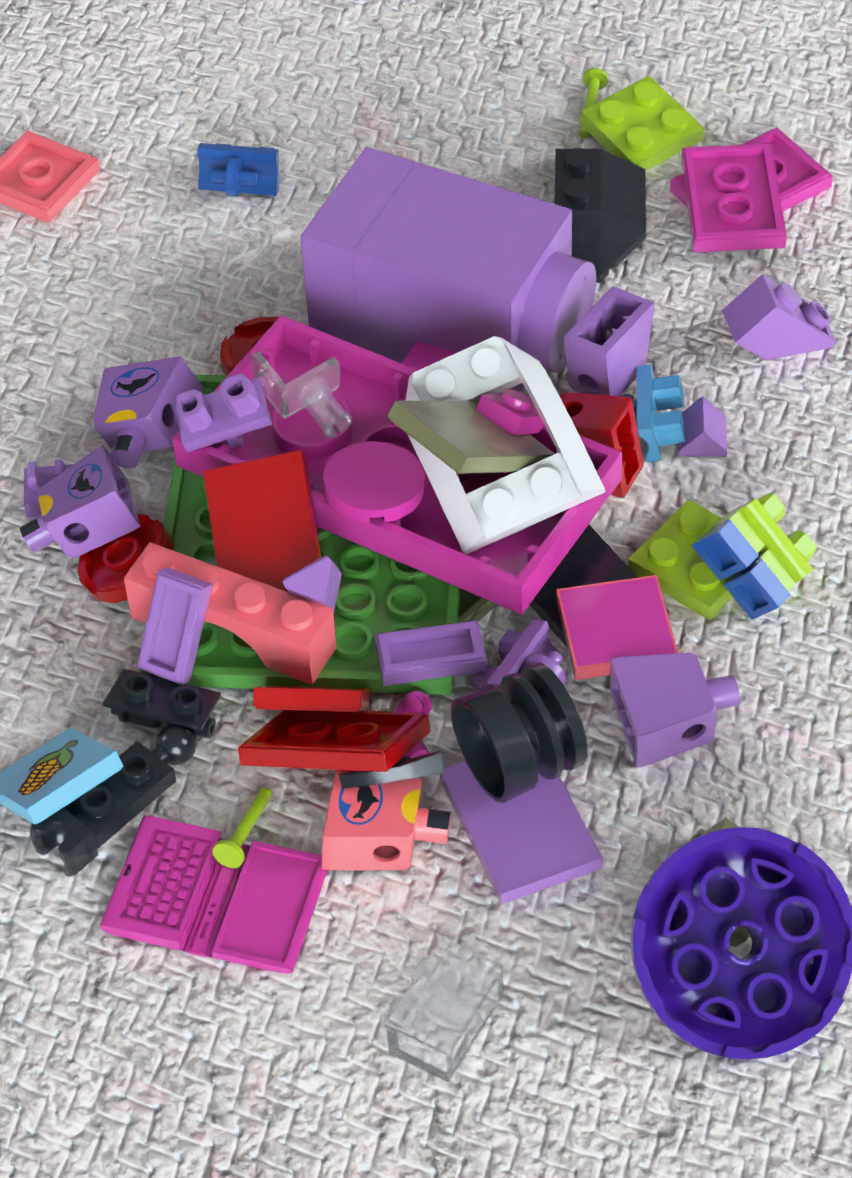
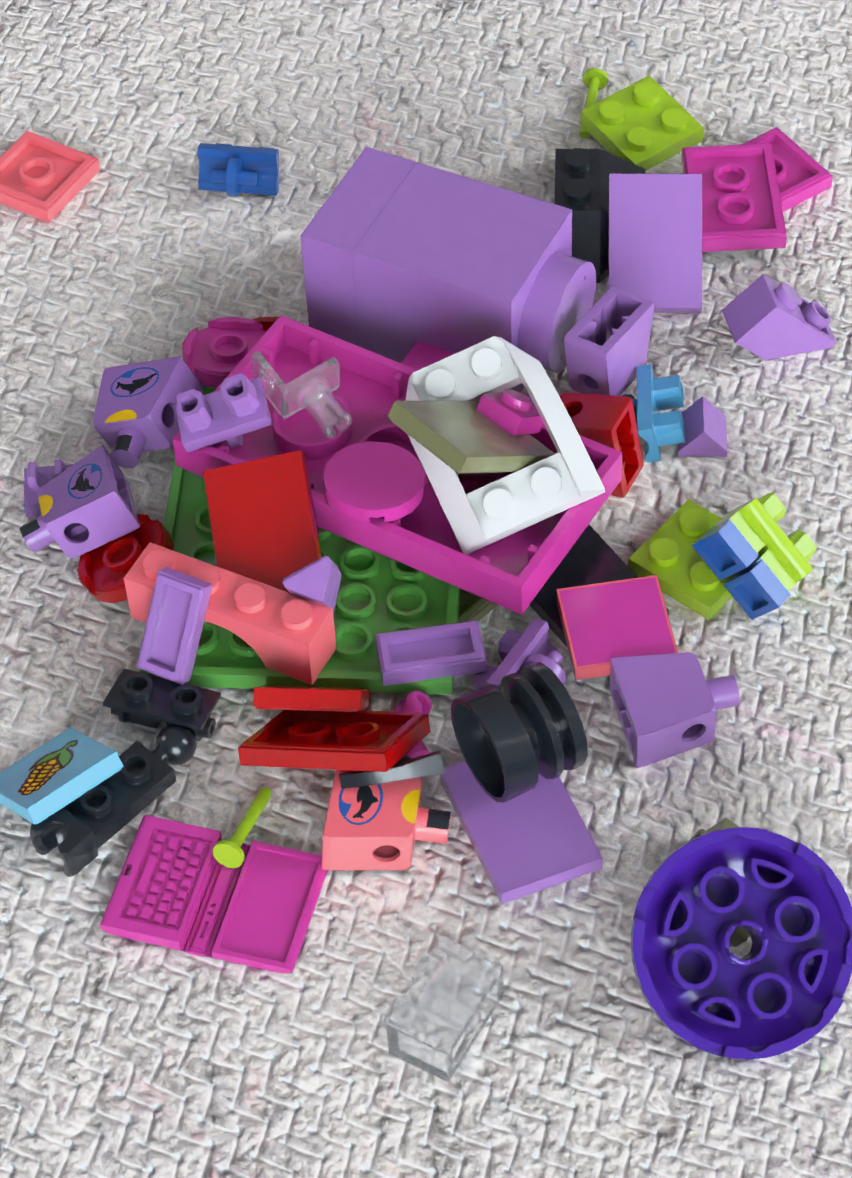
none -> dark pink tile [182,317,266,388]
none -> medium lavender tile [608,174,702,313]

